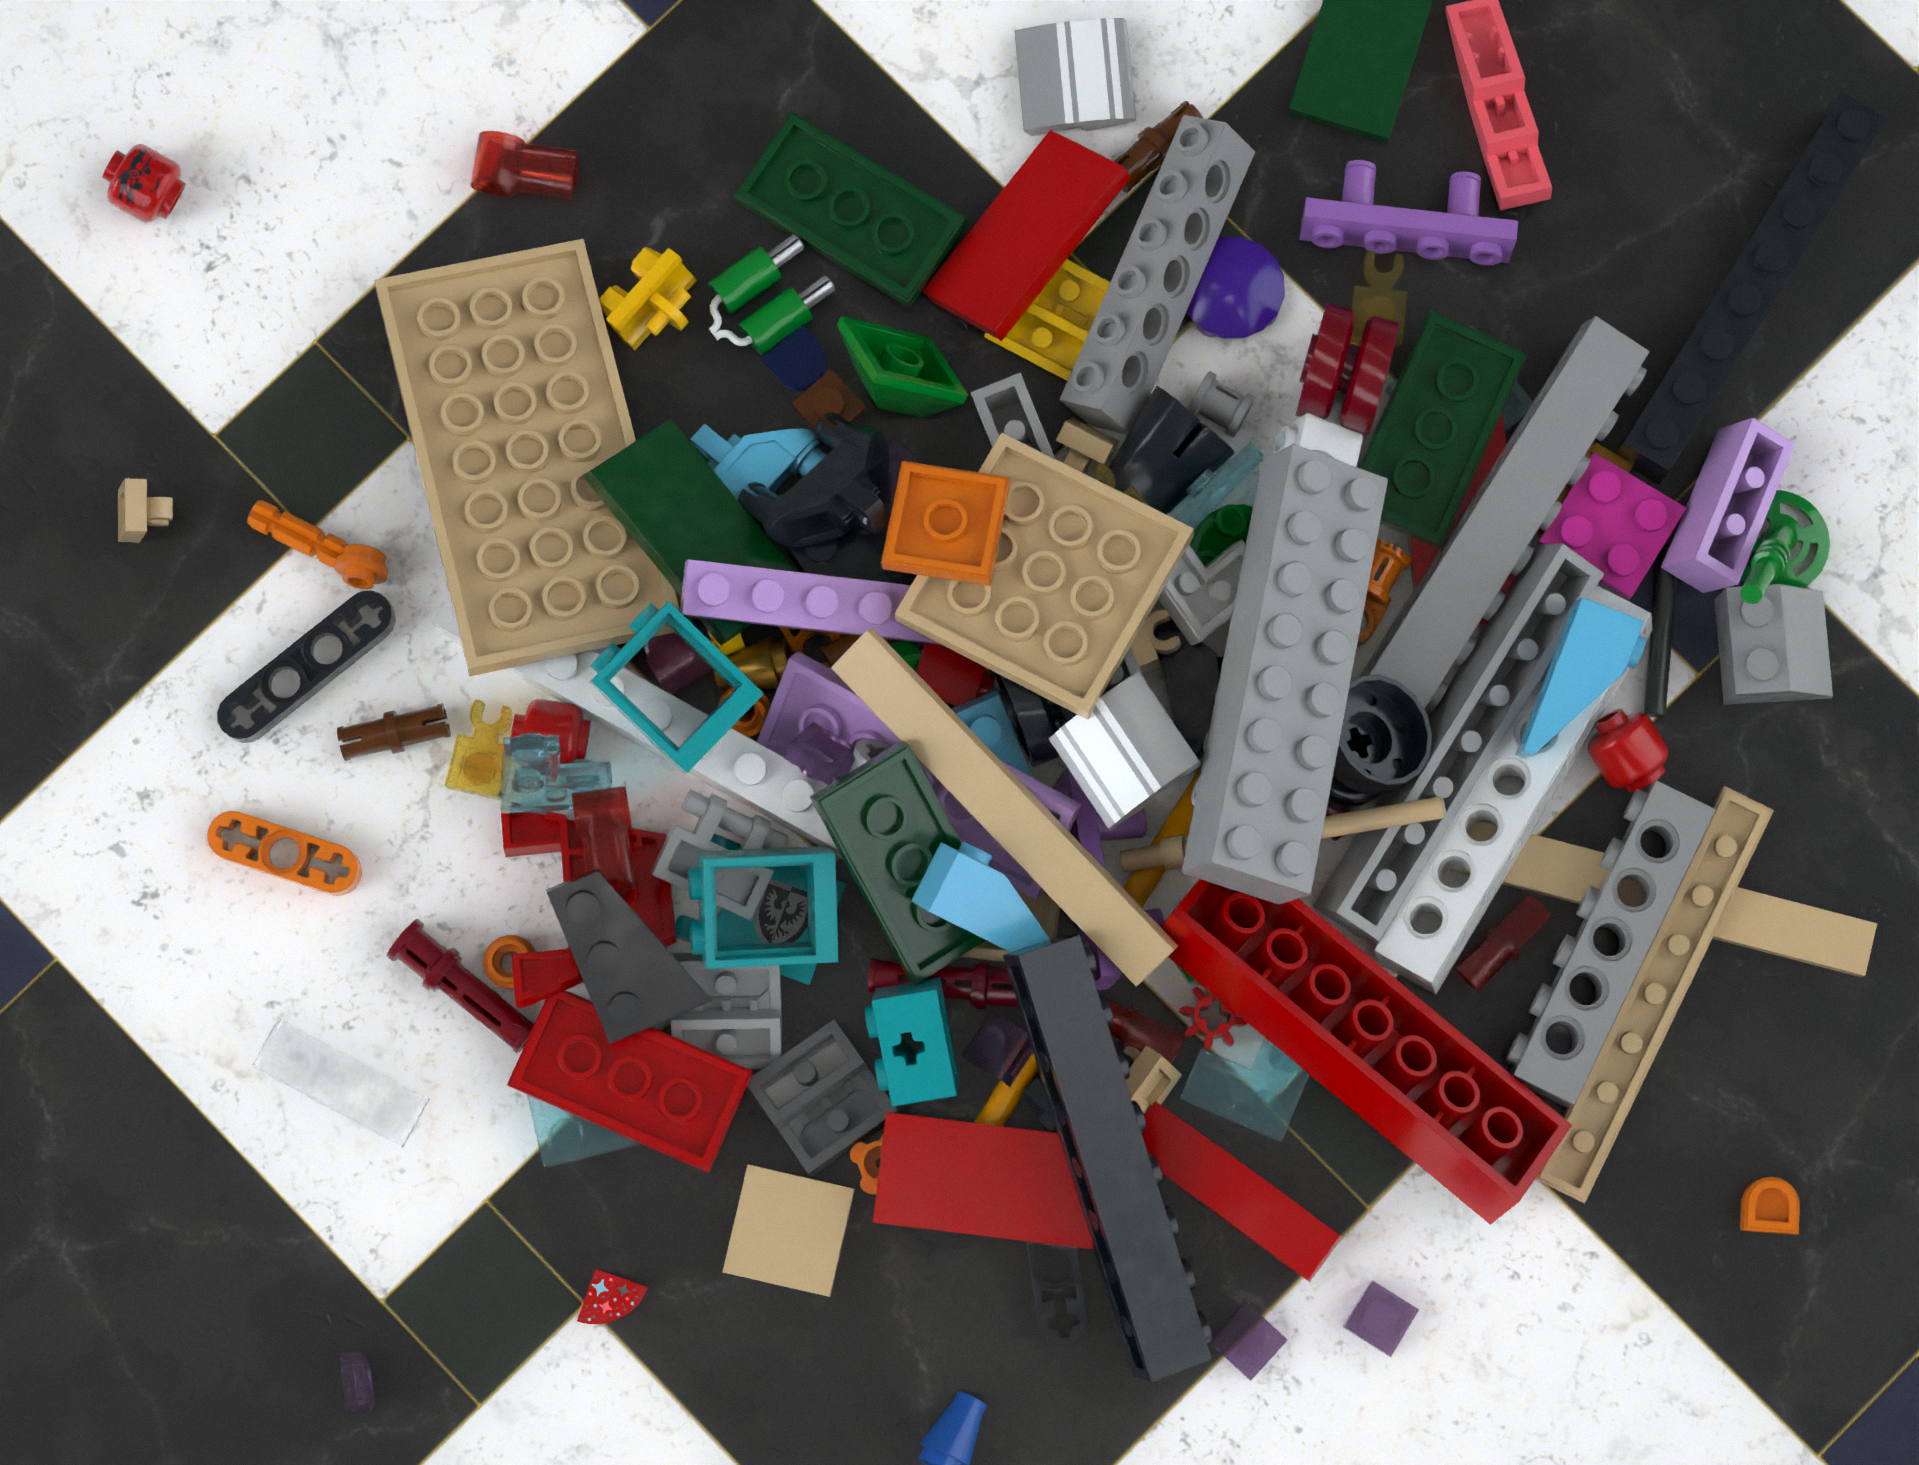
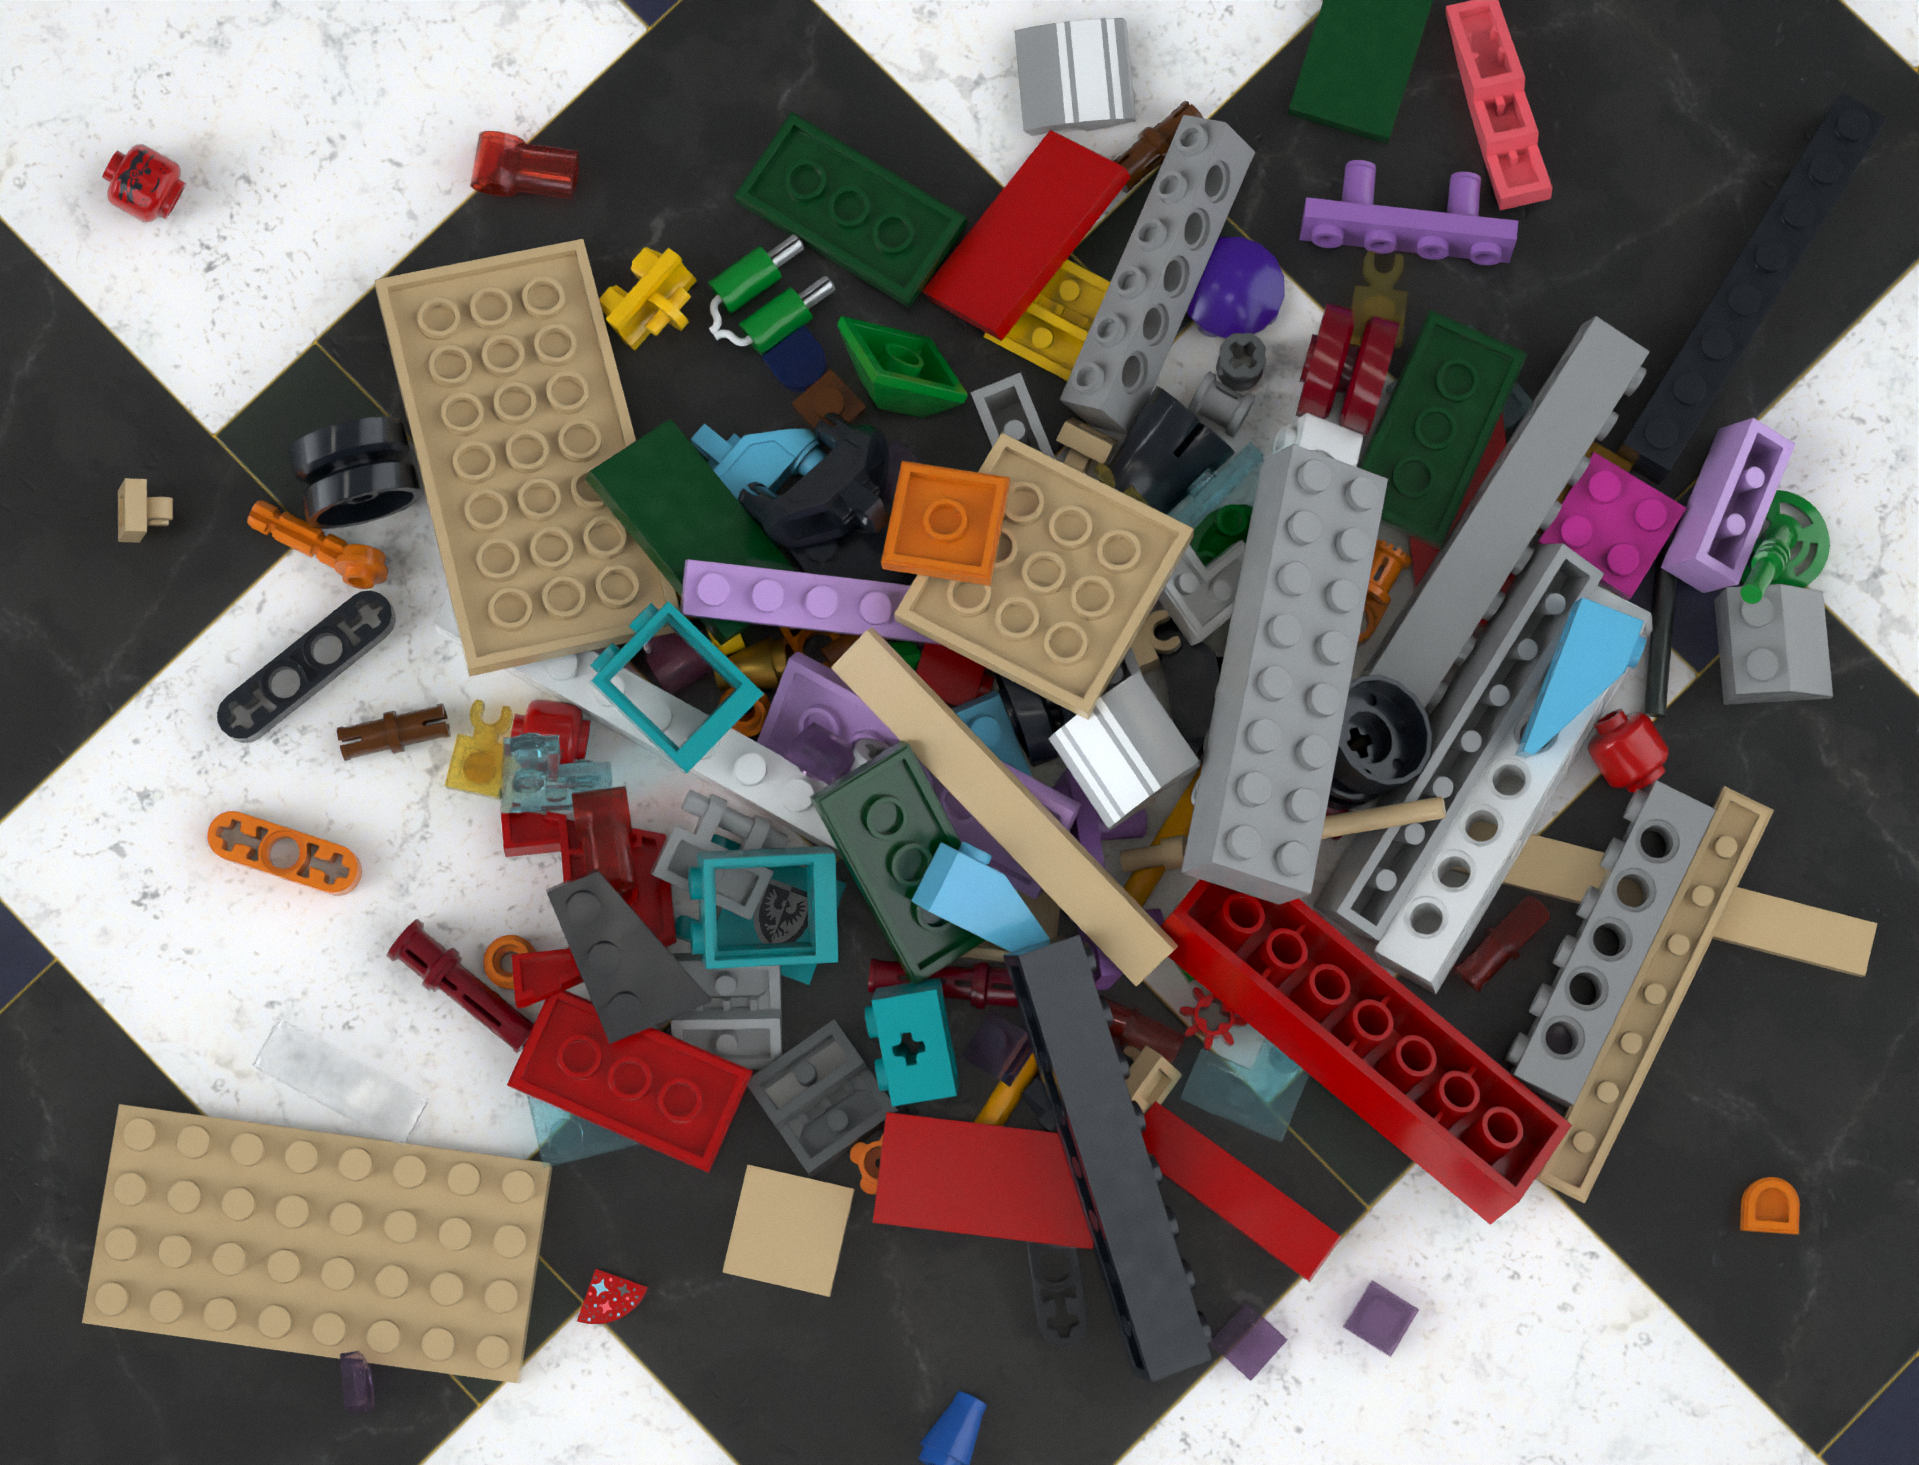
none -> tan plate [82,1104,553,1383]
none -> black wheel [288,416,423,529]
none -> dark grey bush [1216,333,1266,392]

